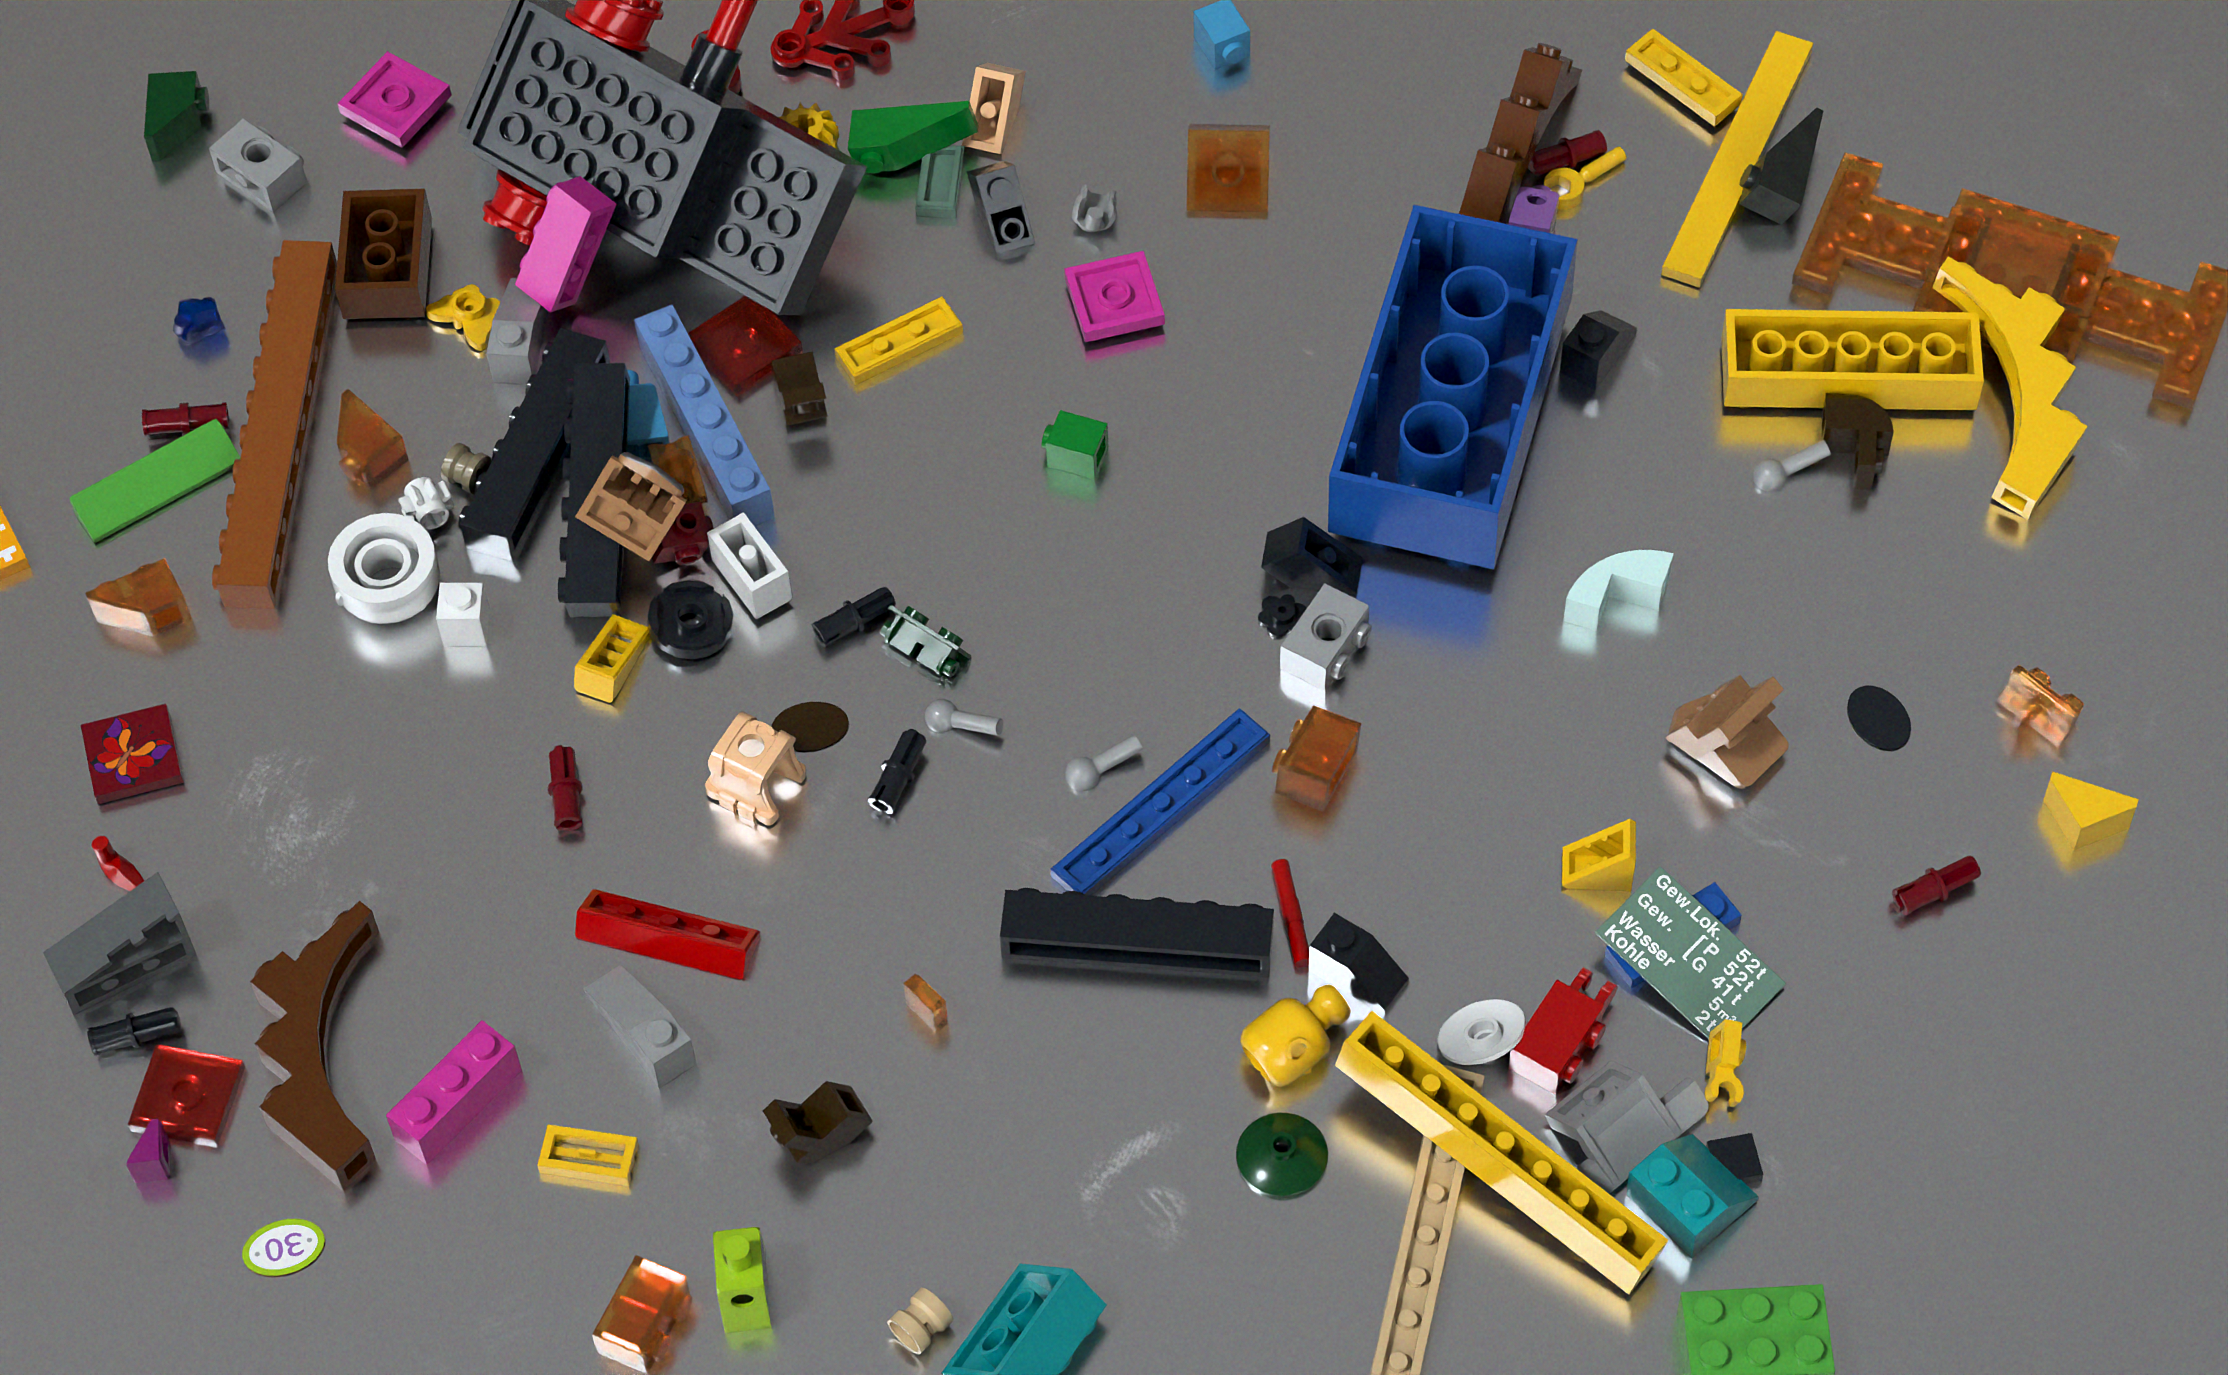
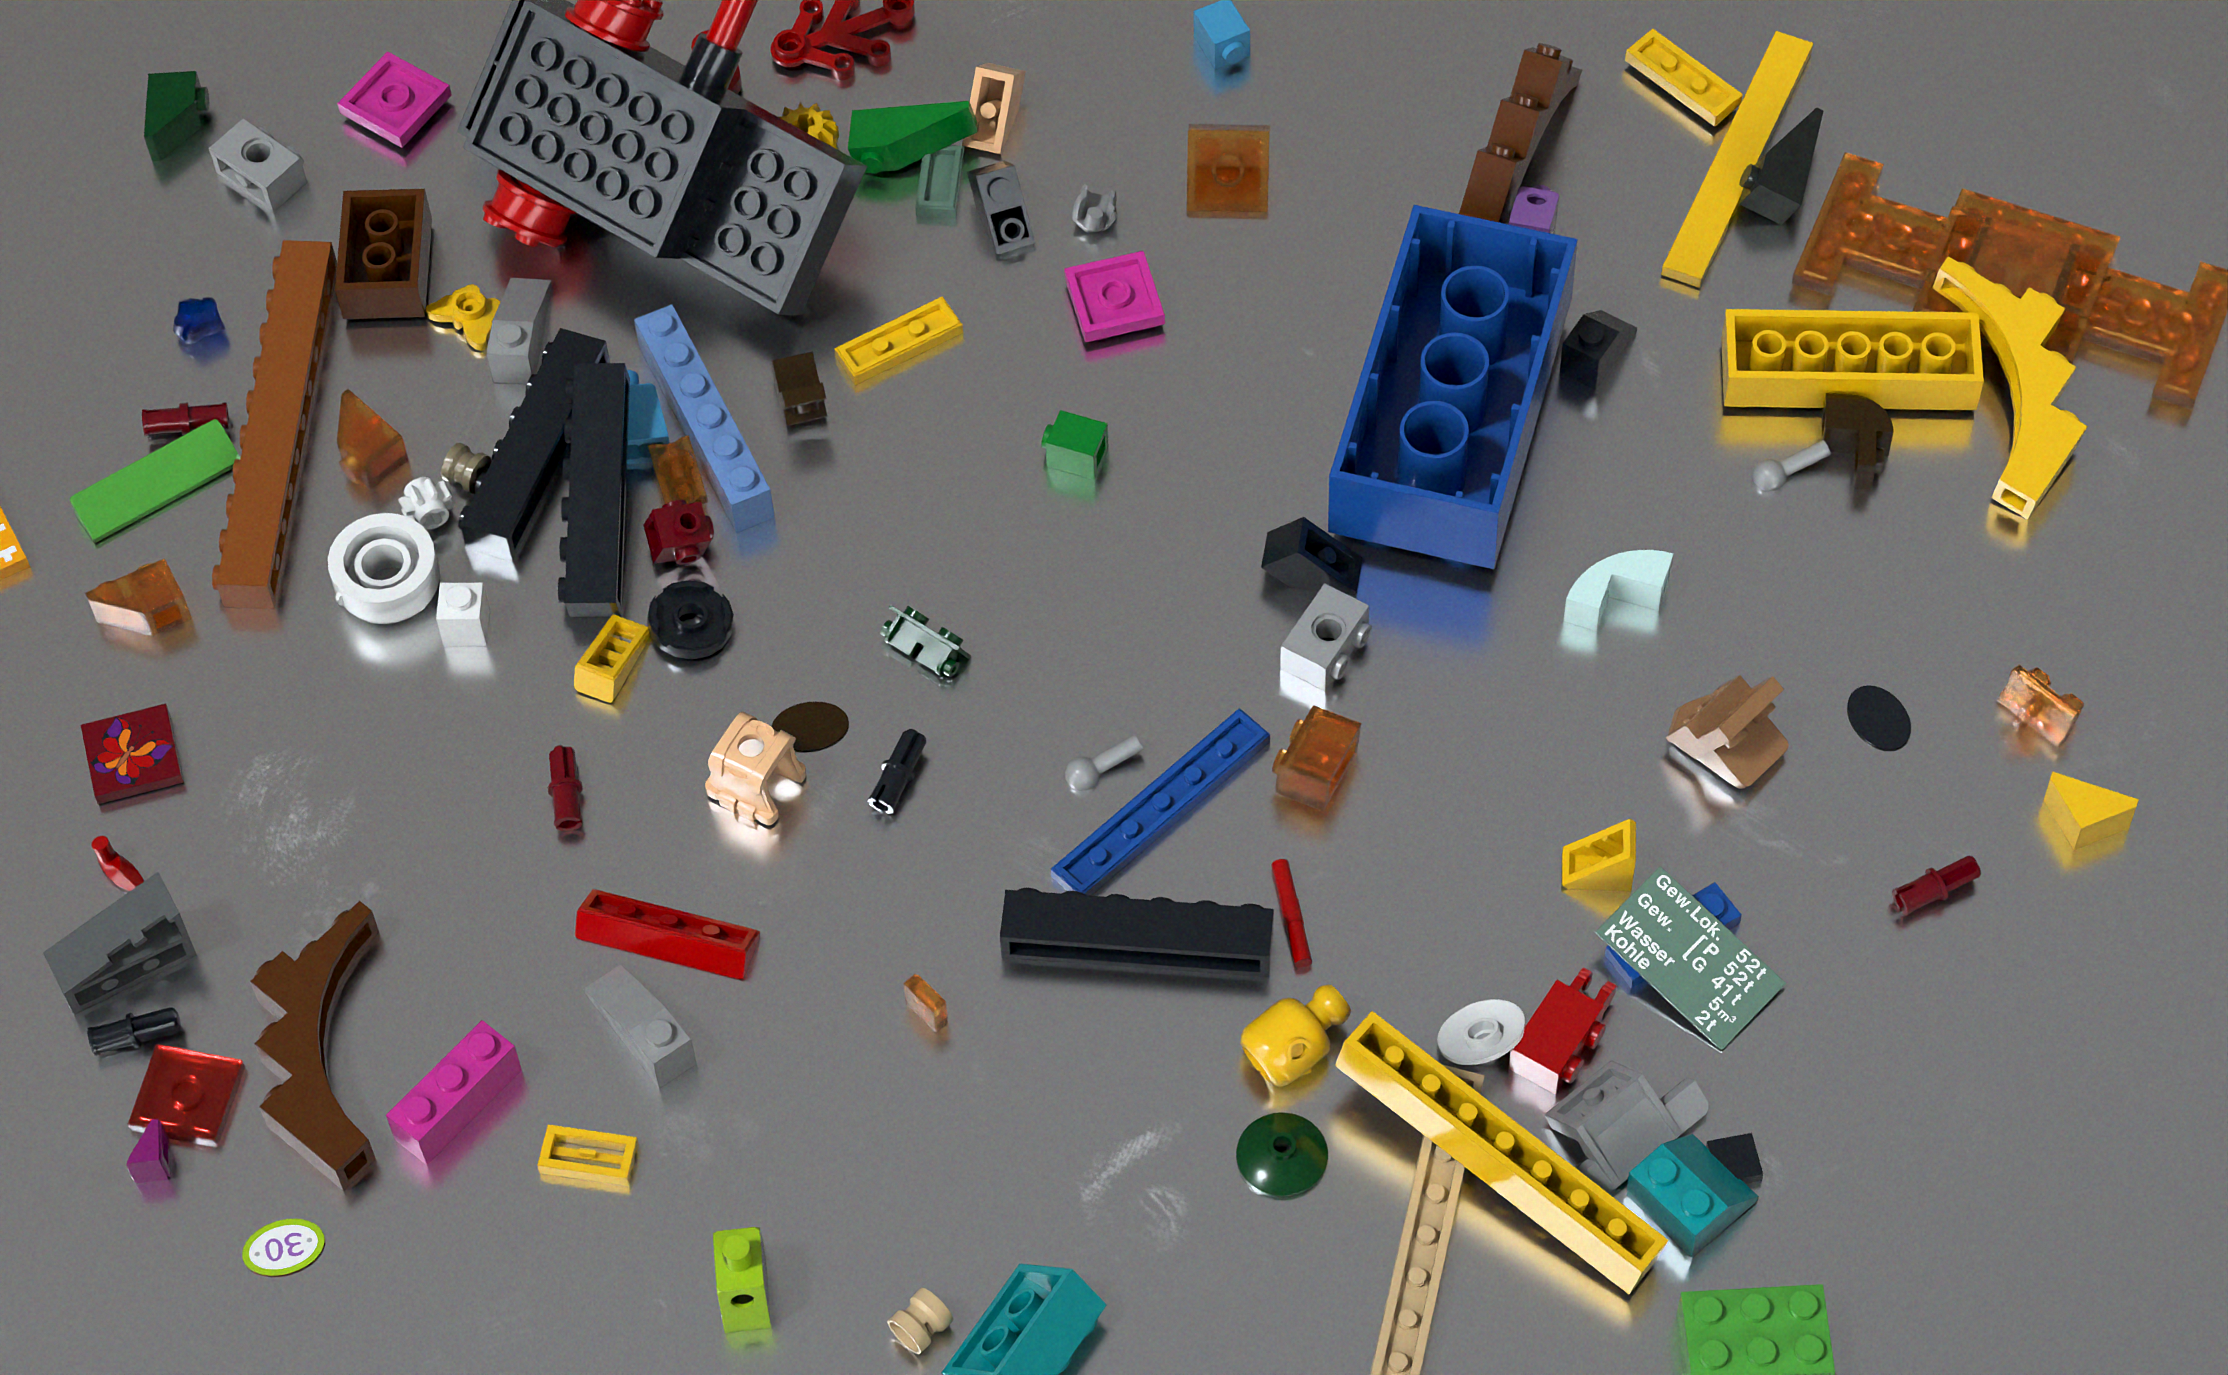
brick [515,176,617,313] -> none
medium nougat piece [575,452,687,561] -> none
clear orange brick [592,1255,692,1374] -> none
clear red tile [688,296,803,394] -> none
white brick [707,512,793,620] -> none
dark brown brick [763,1081,873,1163] -> none
black axle [811,587,896,648] -> none
light grey bar [924,699,1004,736] -> none
black plant [1258,594,1307,637] -> none
black slope [1309,912,1409,1015] -> none
dark red axle [1528,130,1607,176] -> none
yellow piece [1544,146,1627,210] -> none
yellow plate [1705,1019,1746,1107] -> none

